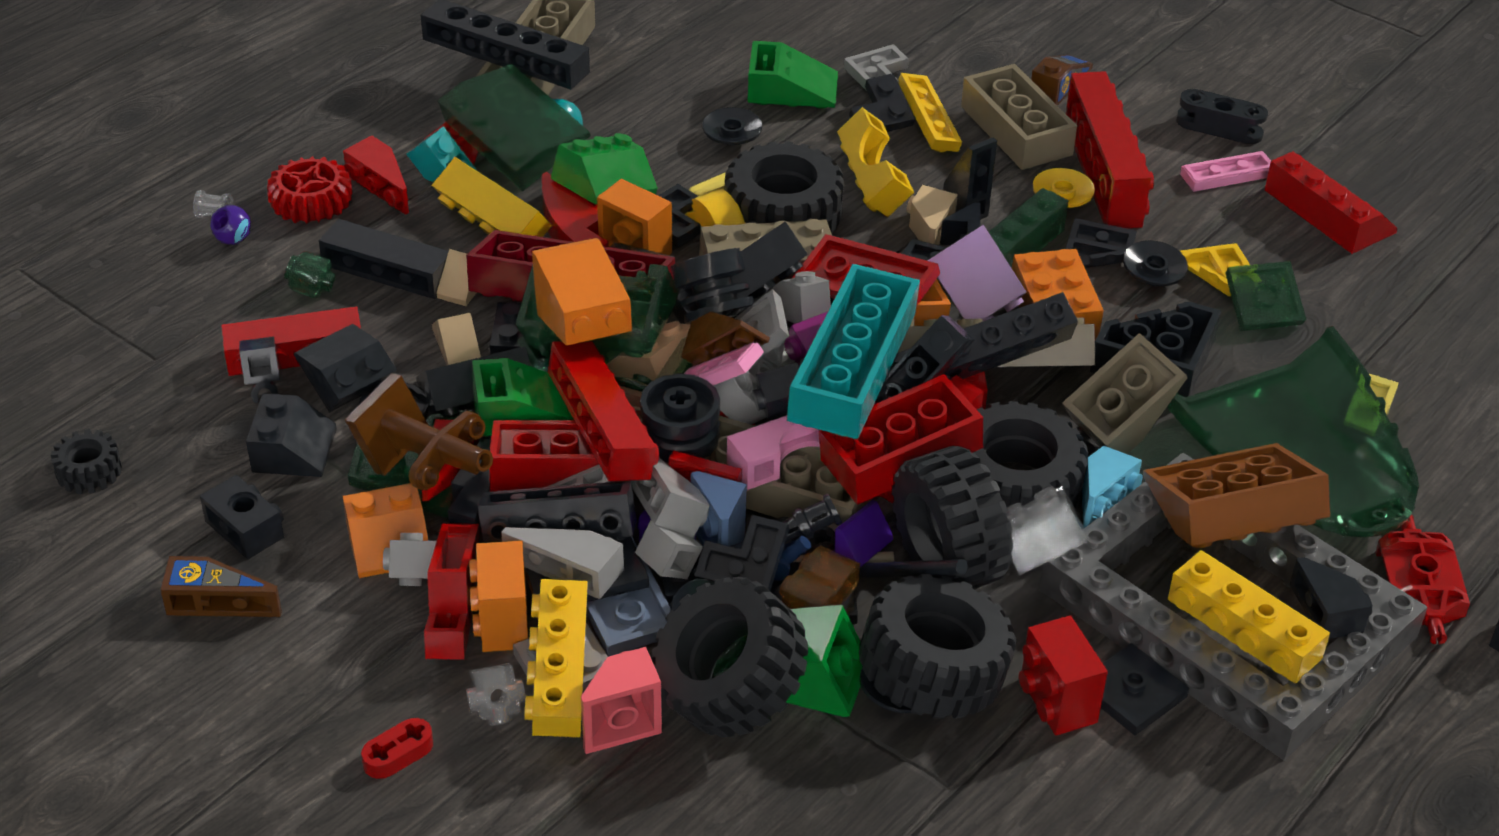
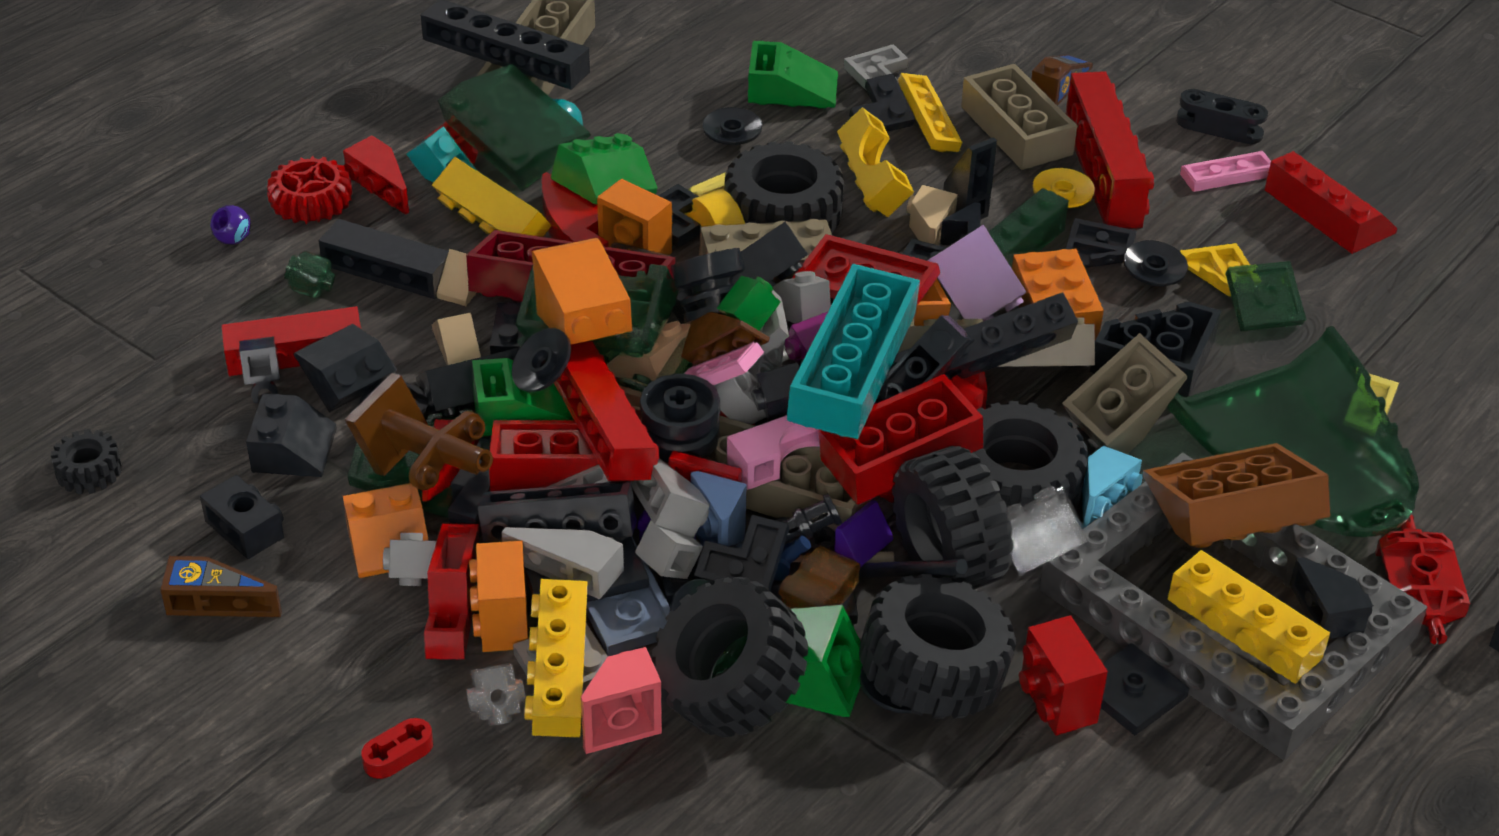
clear bush [193,190,234,218] -> none
none -> black dish [512,328,571,393]
none -> green brick [717,275,781,331]

